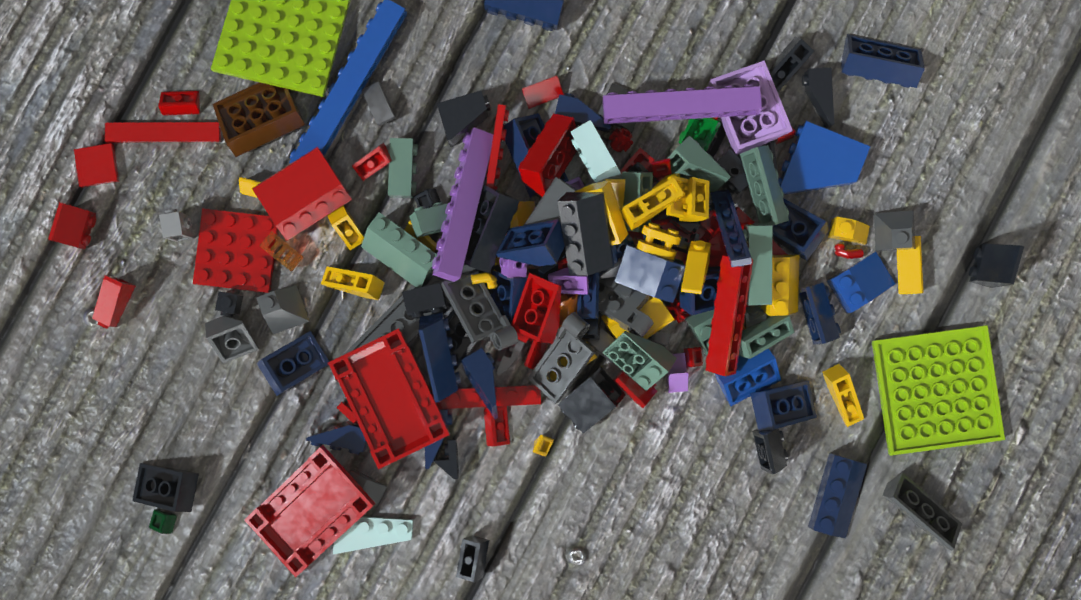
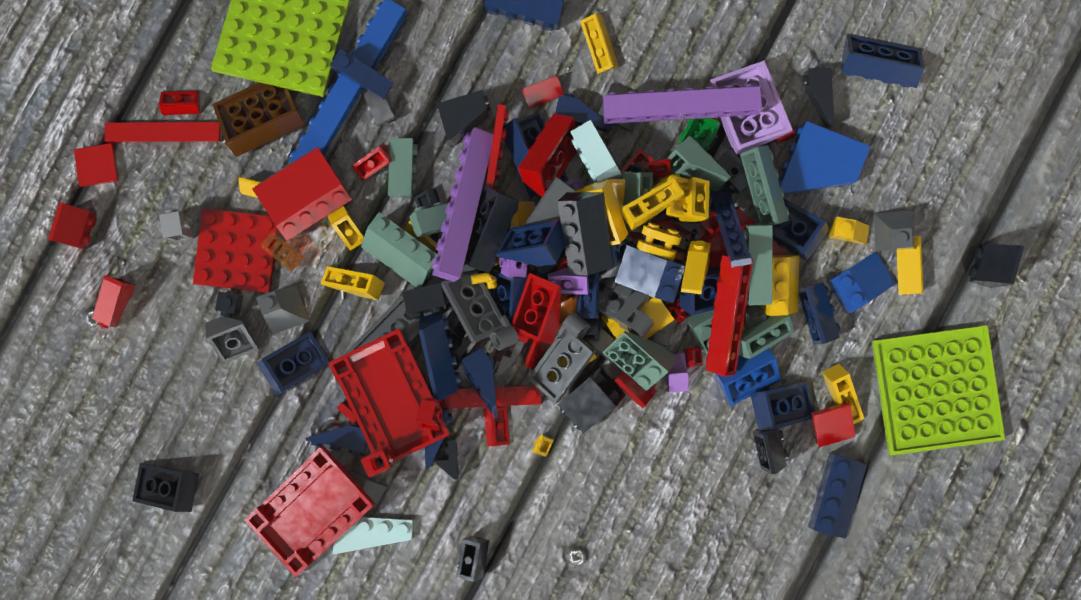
dark green slope [149,509,177,534] -> none
red gear [609,128,634,152] -> none
black slope [769,36,815,93] -> none
red arm [834,244,864,259] -> none
dark grey slope [883,473,962,551] -> none
none -> dark blue slope [330,49,393,100]
none -> red brick [361,448,394,478]
none -> red brick [416,398,442,431]
none -> yellow slope [580,13,619,74]
none -> red tile [811,402,856,448]

